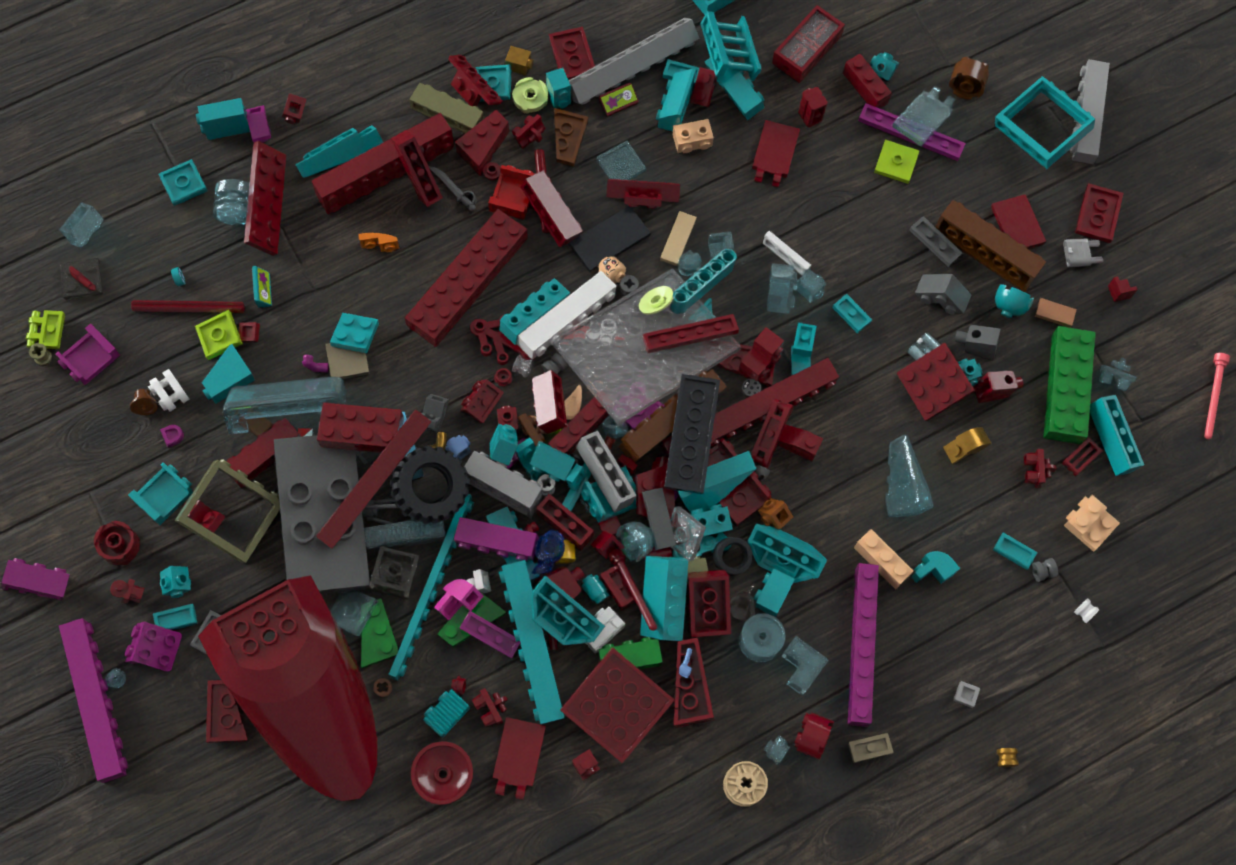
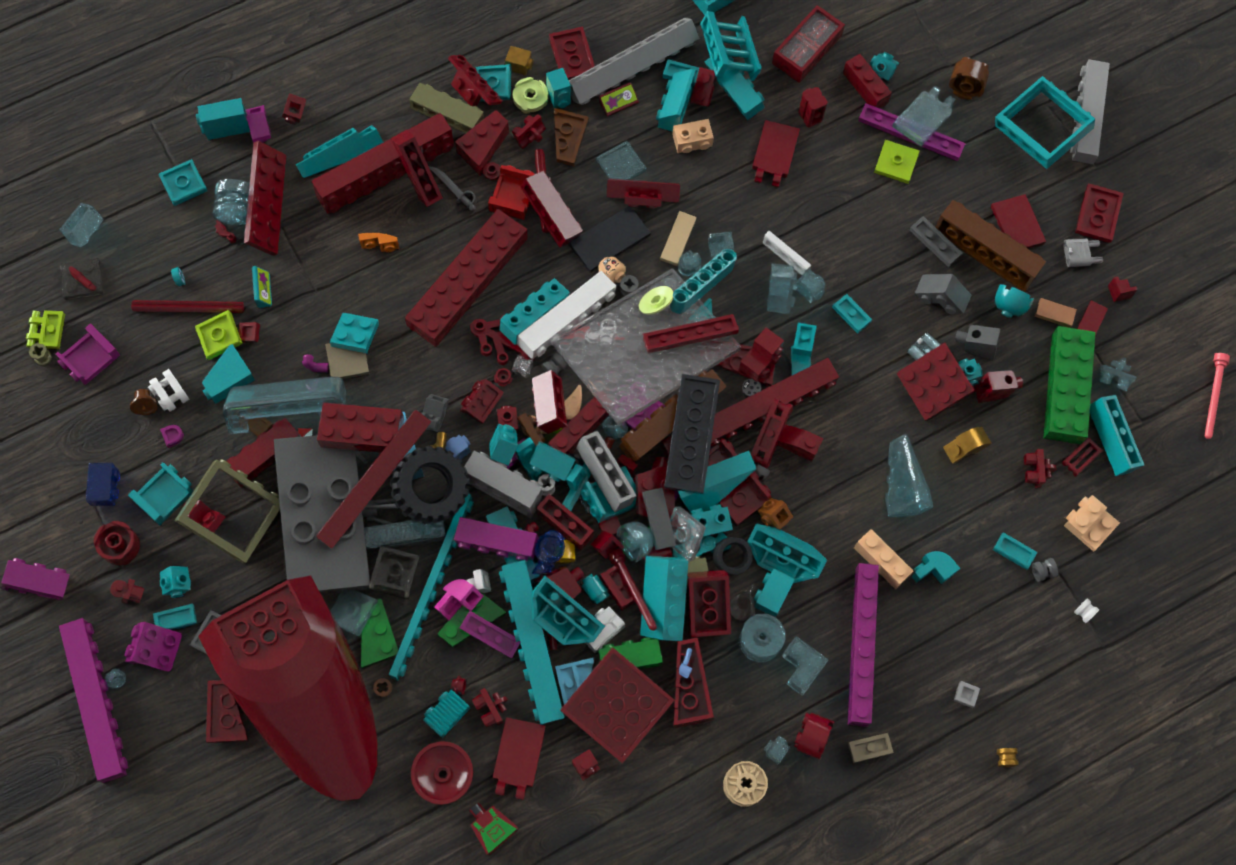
none -> clear blue brick [86,463,120,506]
none -> dark red piece [215,218,237,243]
none -> torso [469,803,519,856]
none -> medium azure wing [555,658,594,704]
none -> dark red tile [1077,301,1108,335]

